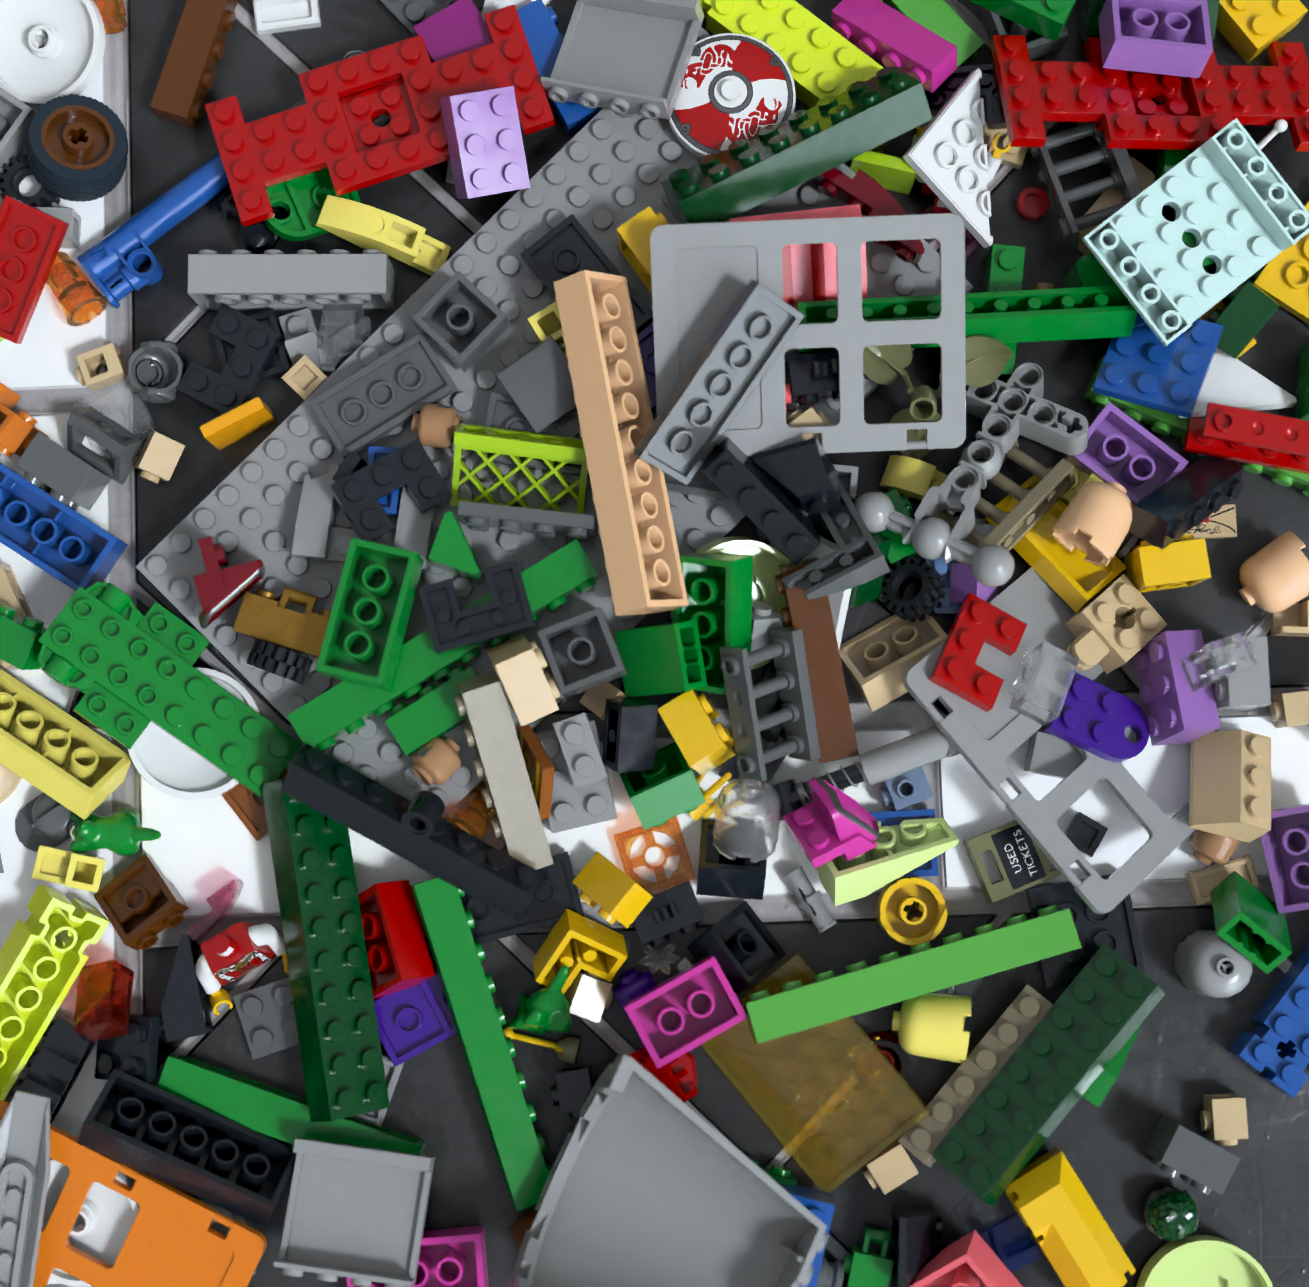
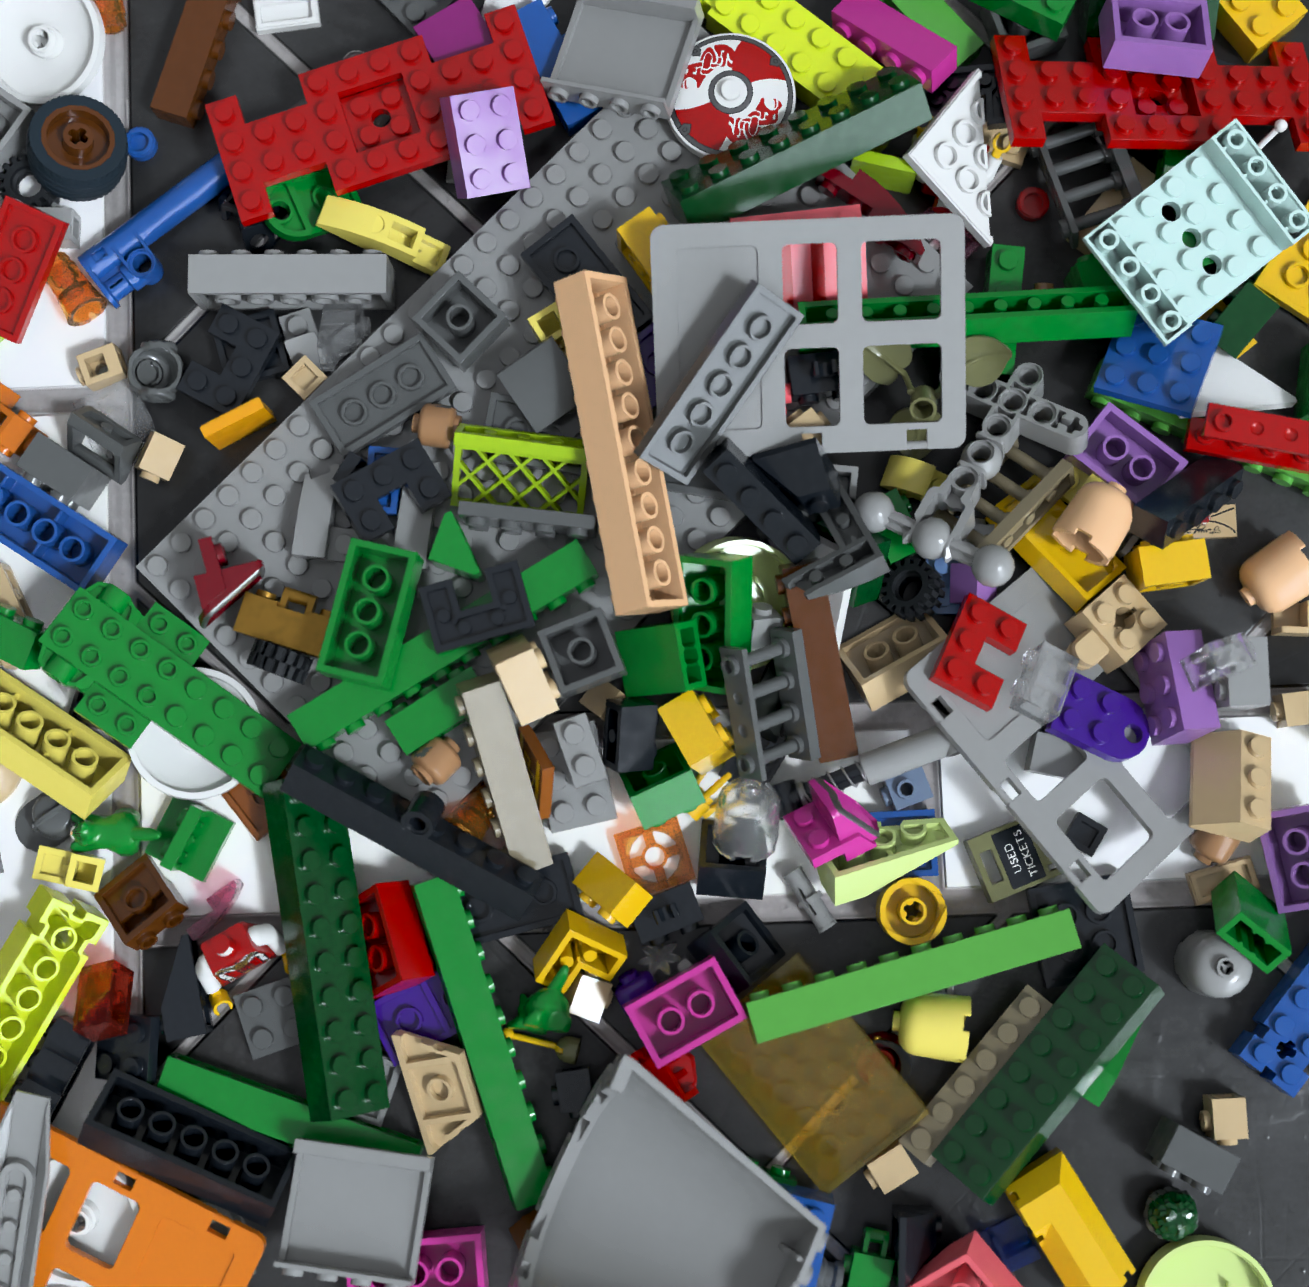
none -> blue tile [126,127,158,162]
none -> green bracket [144,798,236,882]
none -> tan wing [391,1029,483,1155]

